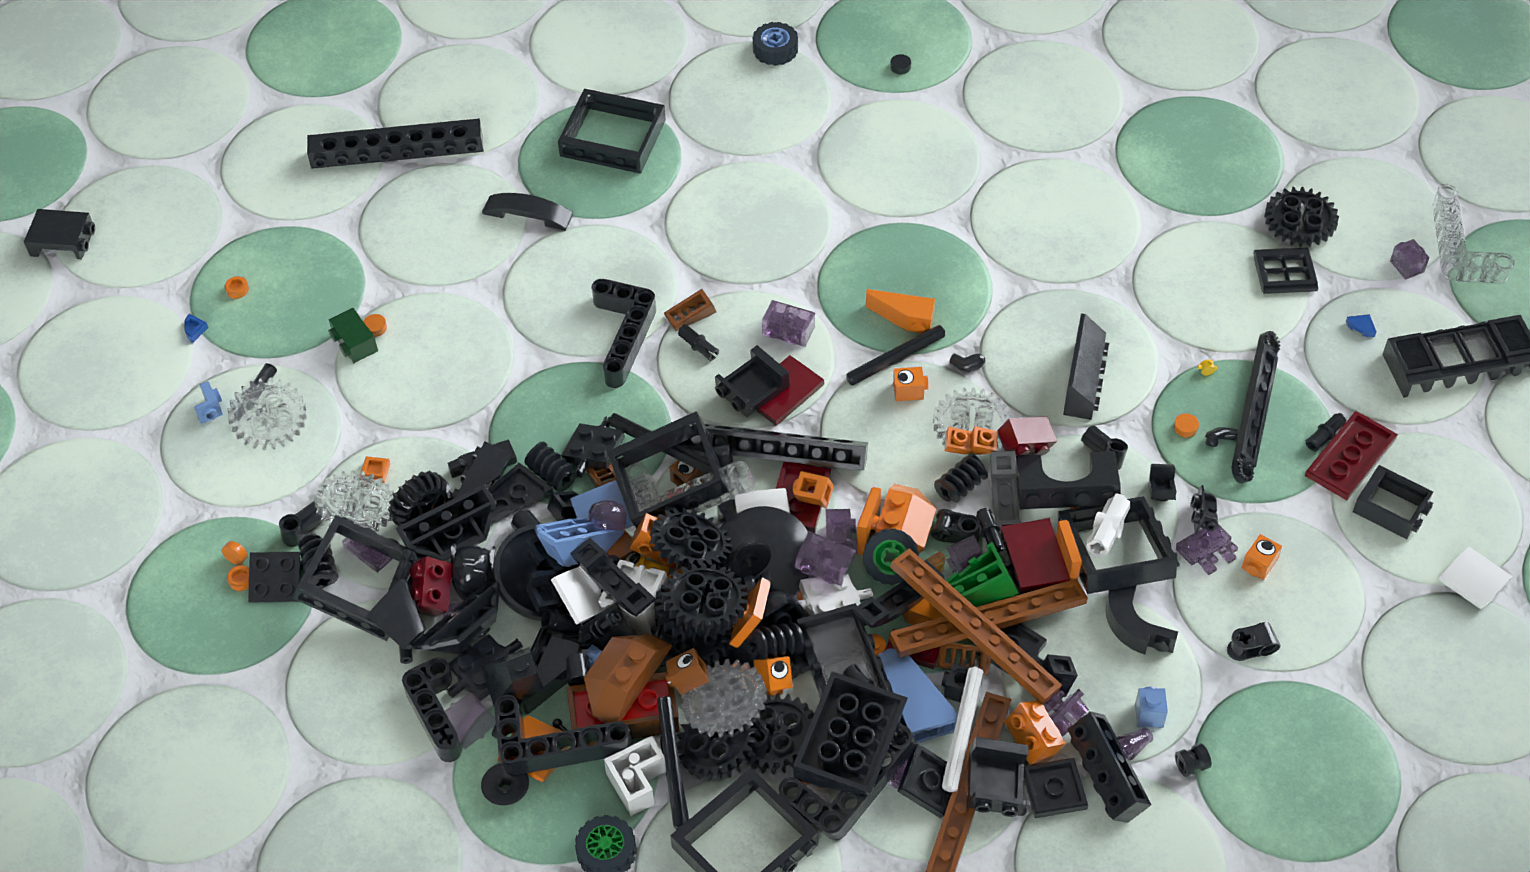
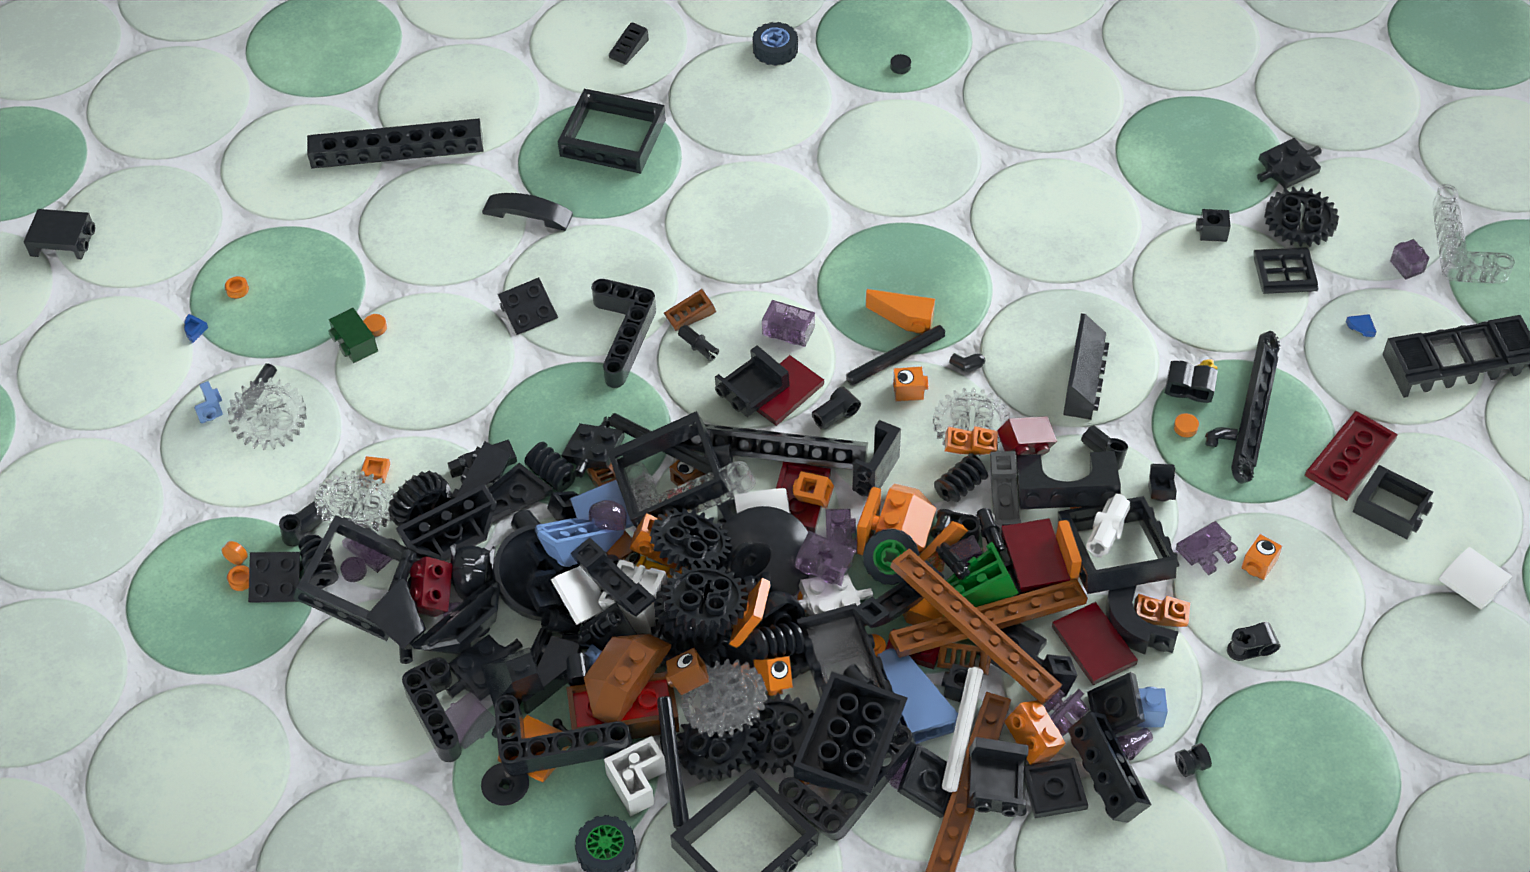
black hinge [1190,485,1218,534] -> none
black axle [1305,413,1346,452] -> none
none -> clear purple tile [340,557,367,582]
none -> black hinge [497,277,558,335]
none -> black slope [609,22,649,65]
none -> black piece [812,386,861,429]
none -> black panel [852,420,901,497]
none -> orange tile [919,521,968,565]
none -> black axle [936,543,970,580]
none -> dark red tile [1051,601,1138,685]
none -> black plate [1087,672,1145,734]
none -> orange slope [1134,594,1190,627]
none -> black brick [1164,361,1218,403]
none -> black brick [1196,209,1231,242]
none -> black plate [1257,137,1322,189]

